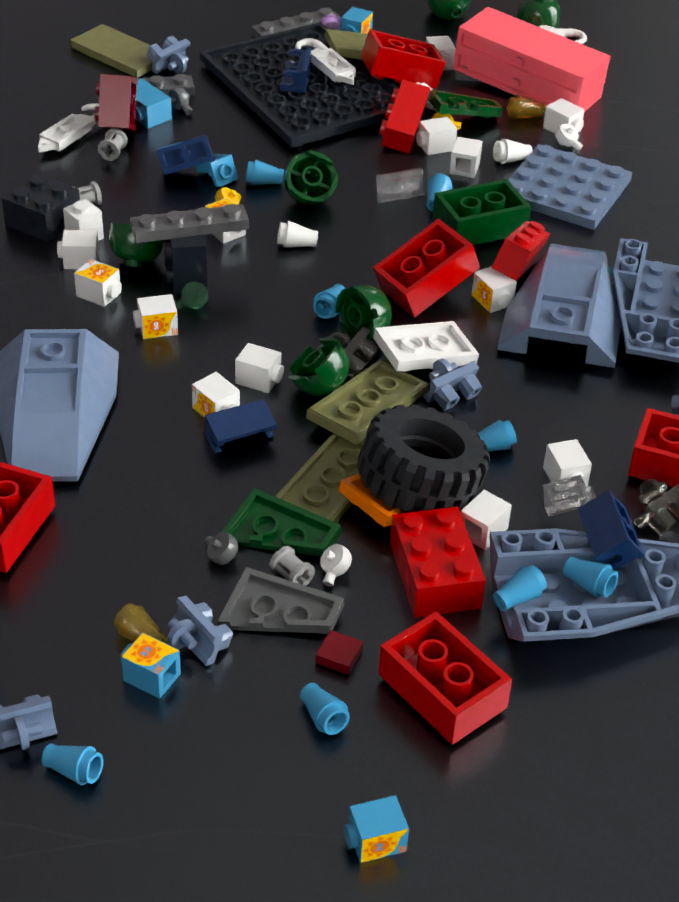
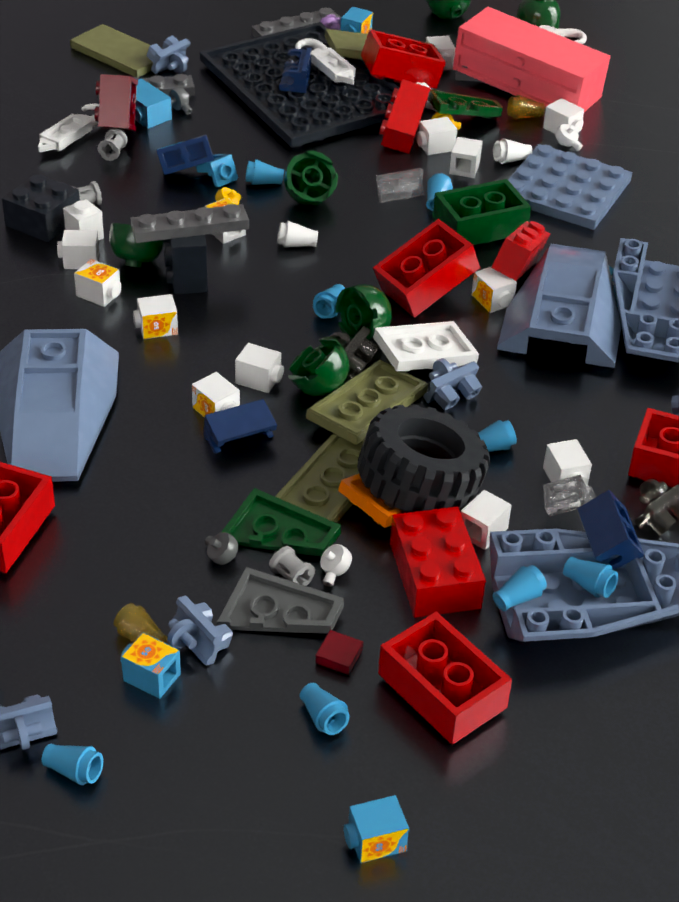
clear green piece [174,282,208,310] -> none

